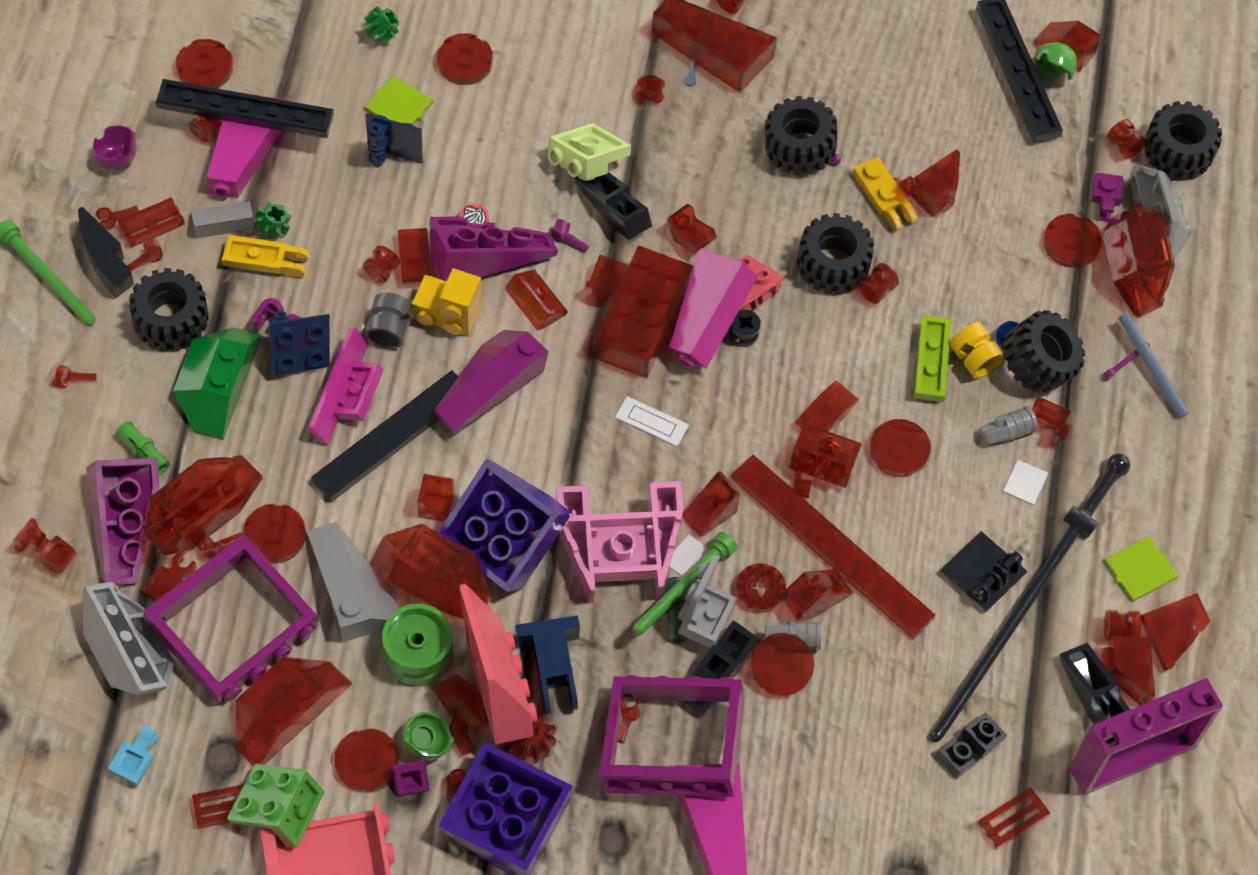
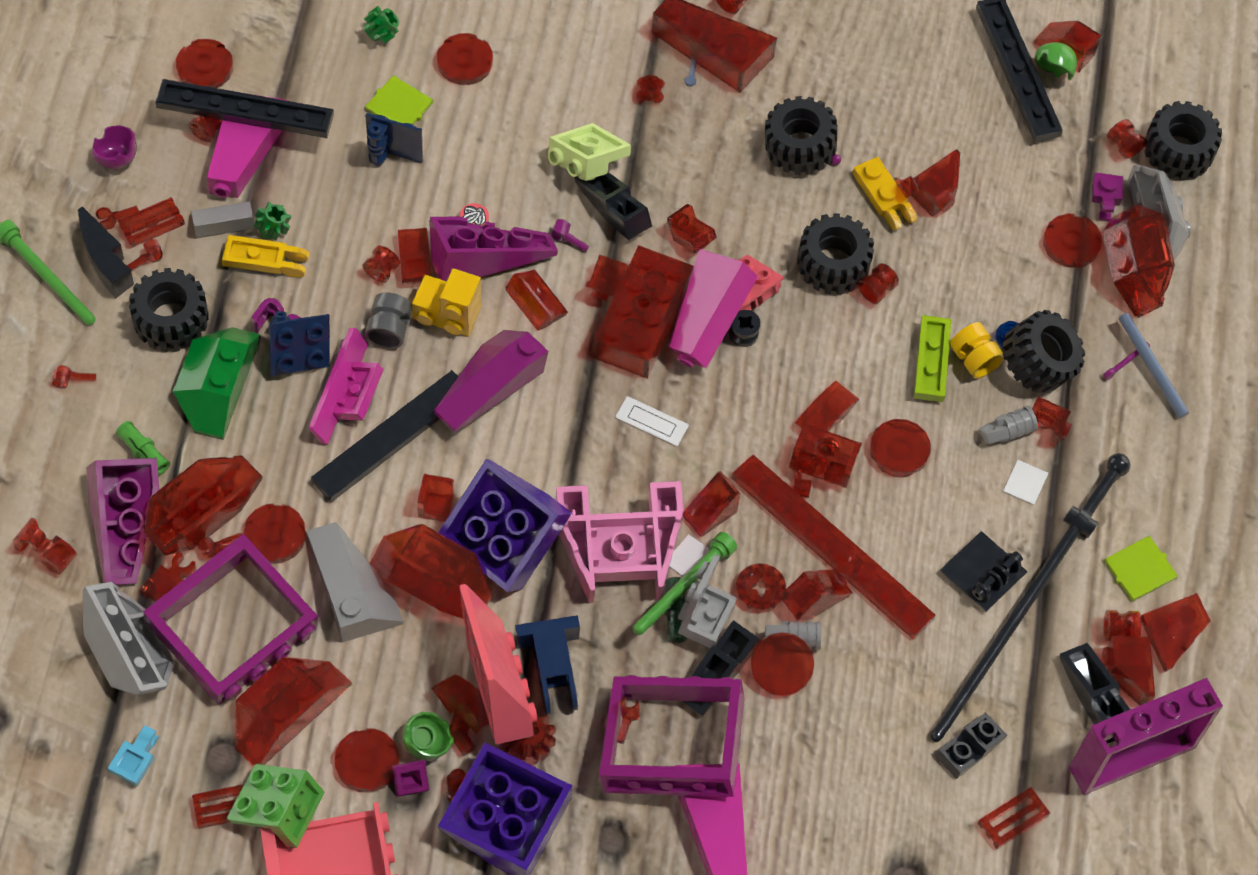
bright green wheel [382,604,453,686] -> none

